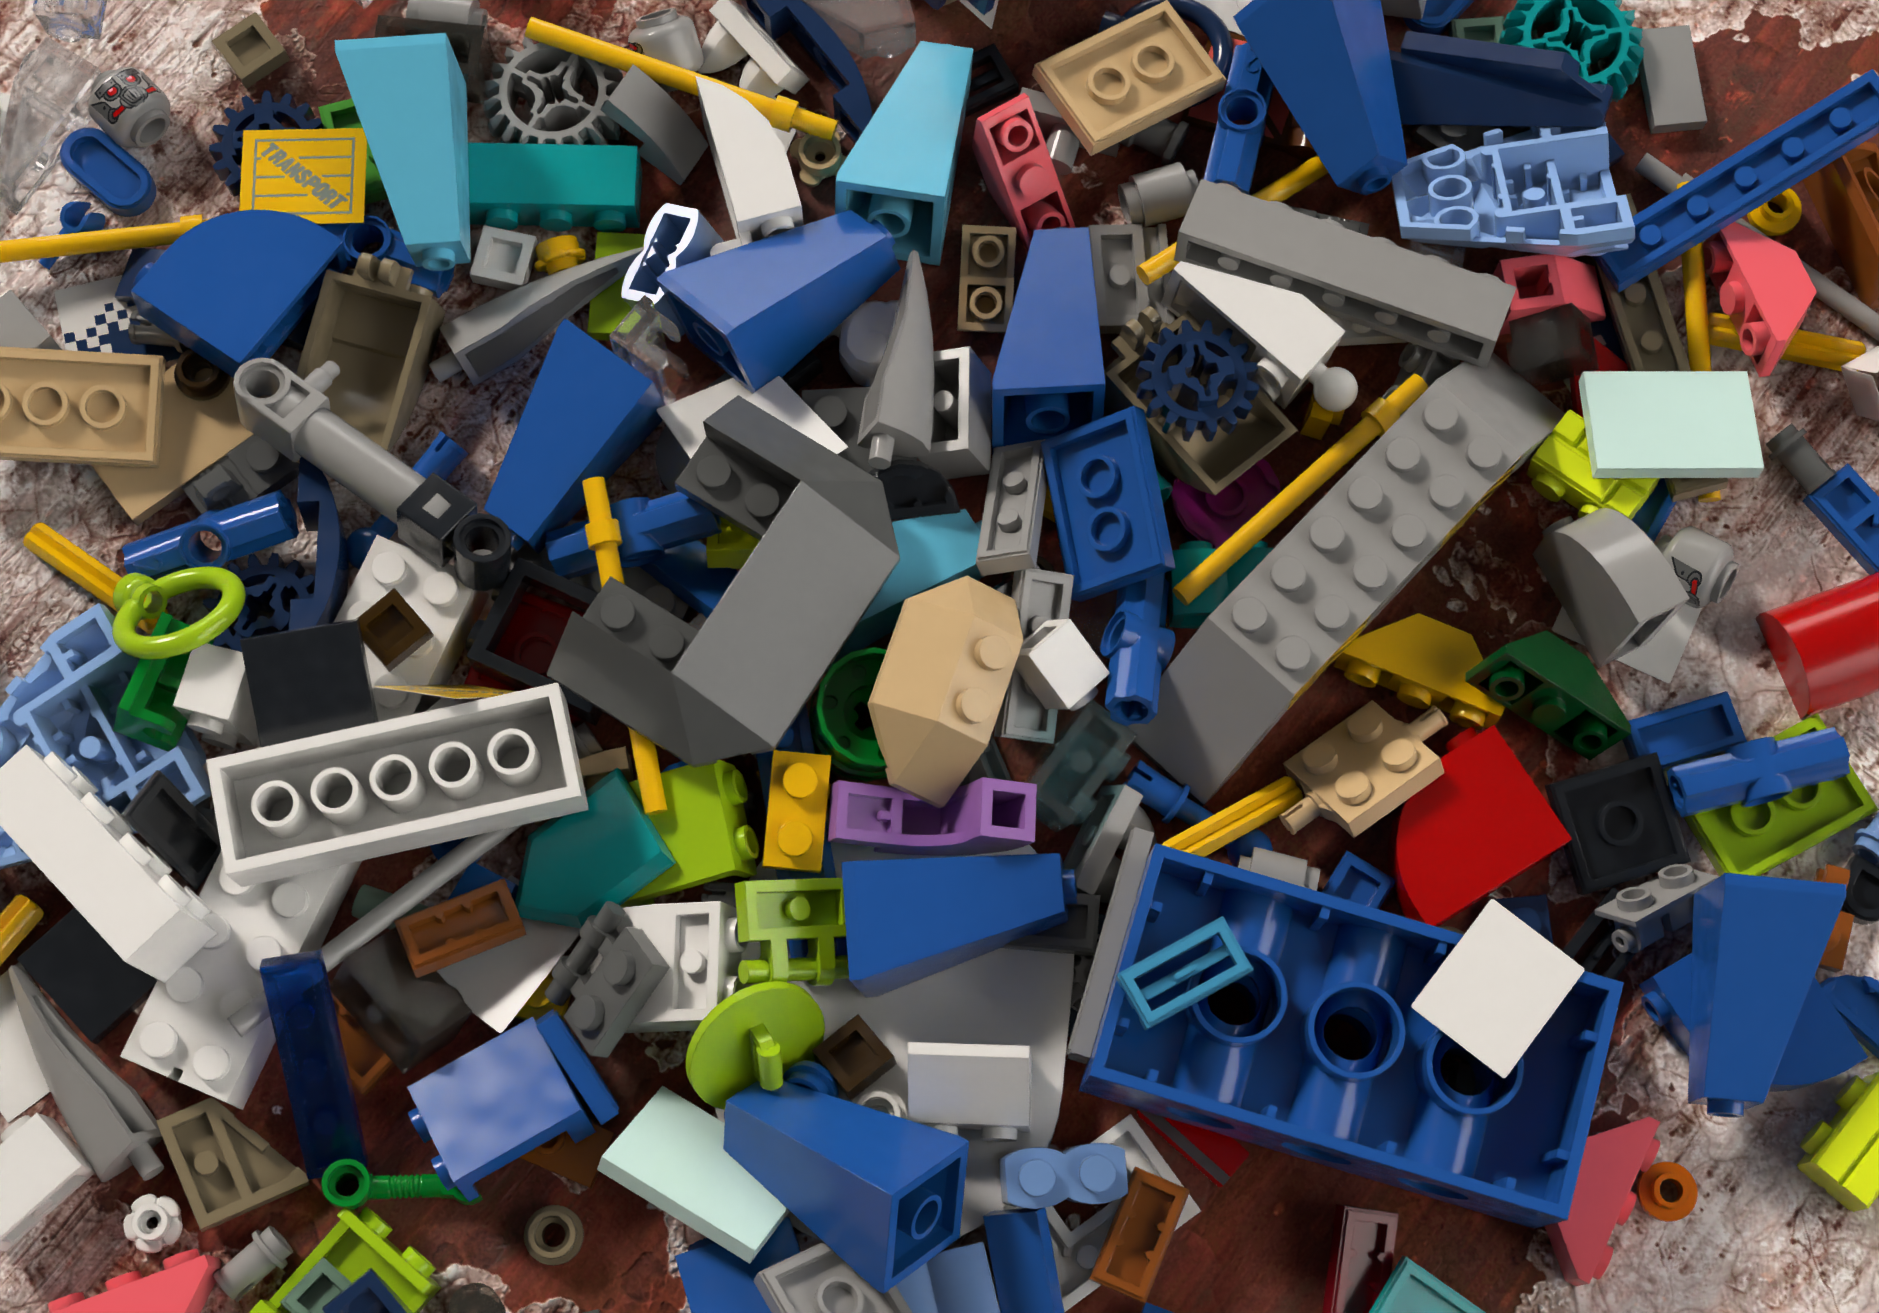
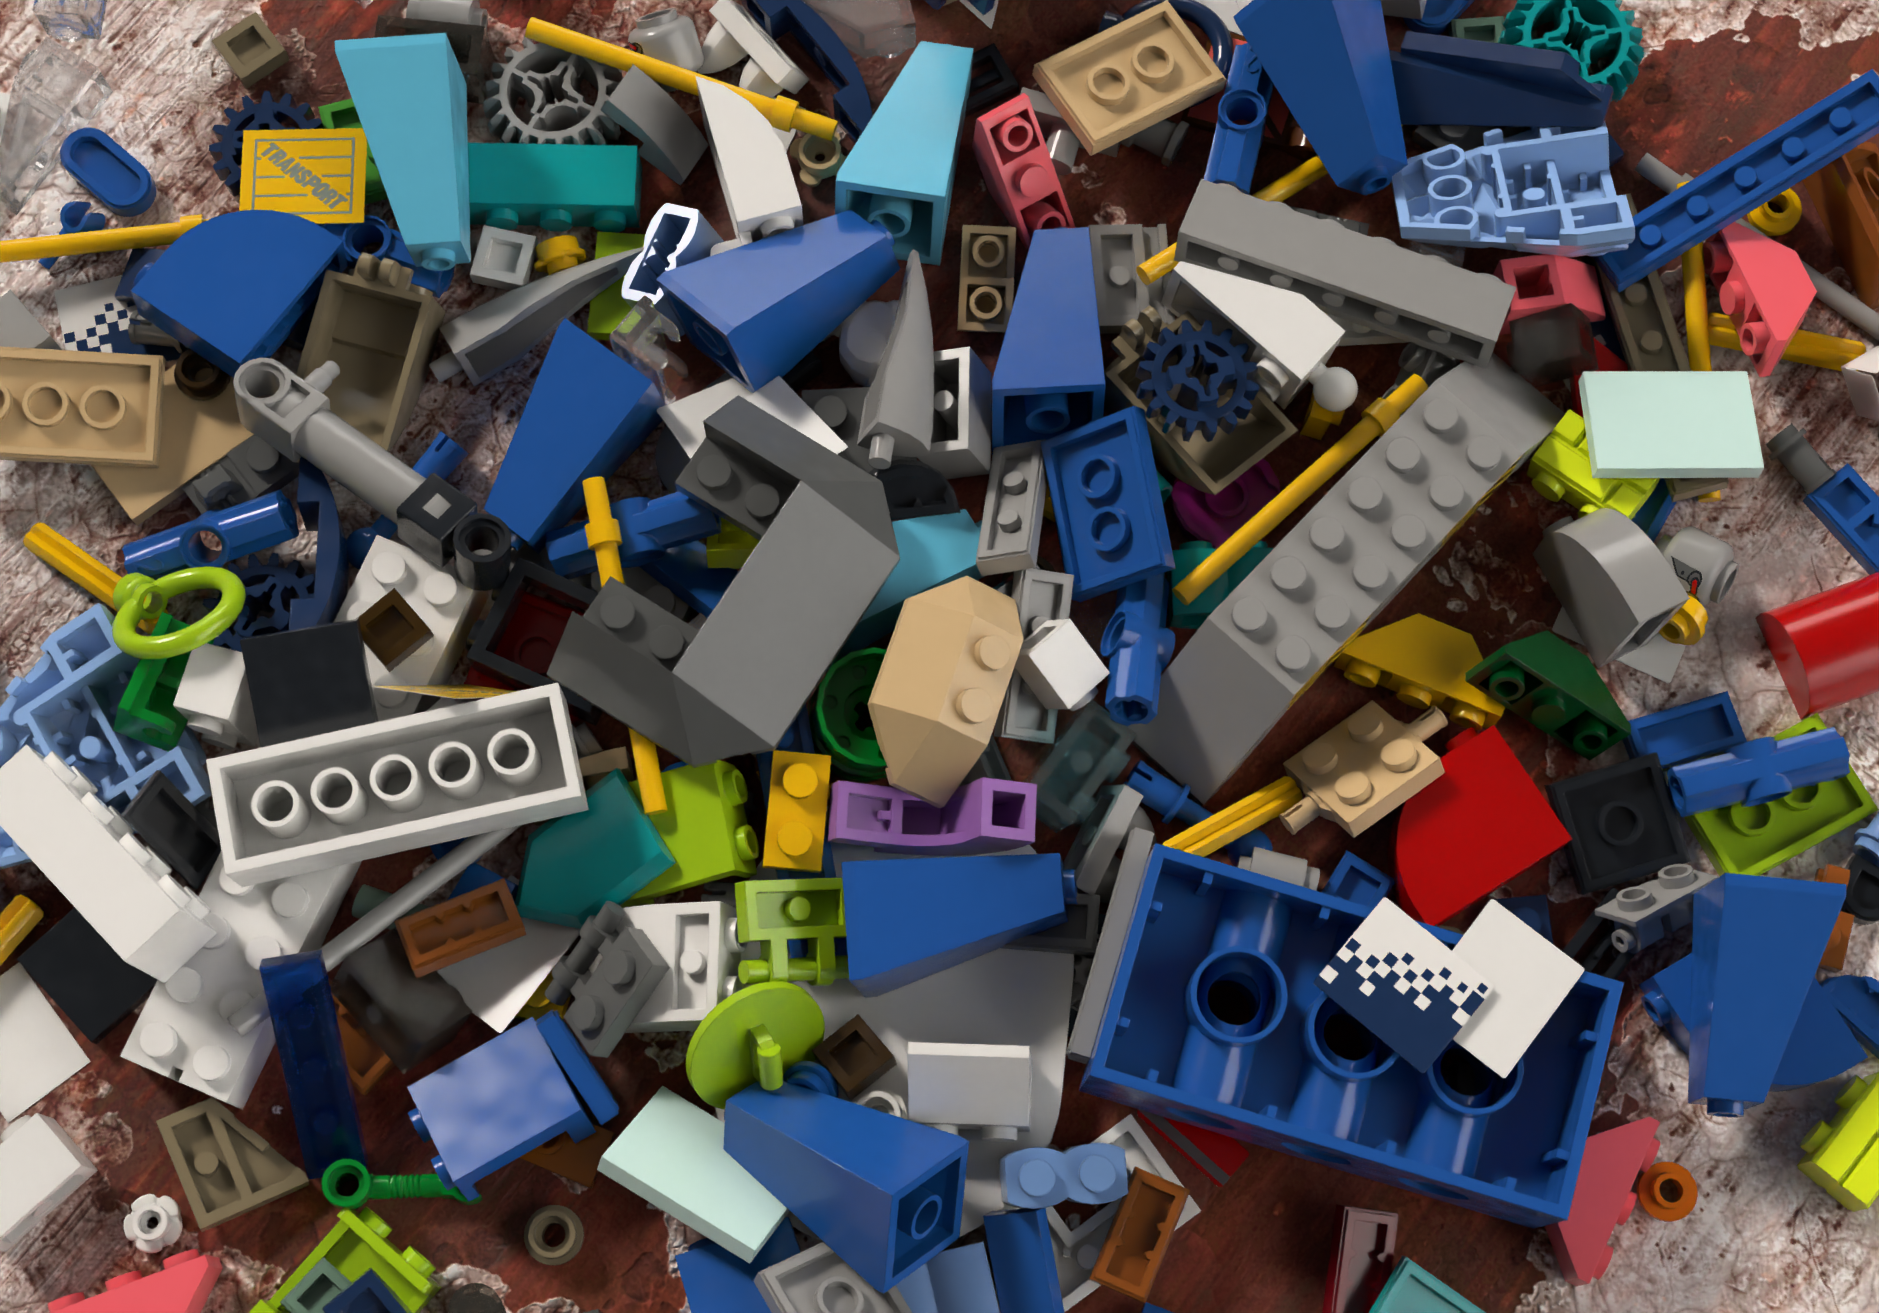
light grey piece [8,965,164,1182] -> none
light grey head [88,67,170,148] -> none
light grey pin [213,1226,293,1302] -> none
dark azure tile [1115,916,1254,1031] -> none
light grey brick [1118,162,1199,227] -> none
light grey tile [1638,25,1707,134] -> none
none -> sticker [1314,897,1494,1073]
none -> yellow plate [1659,595,1708,645]

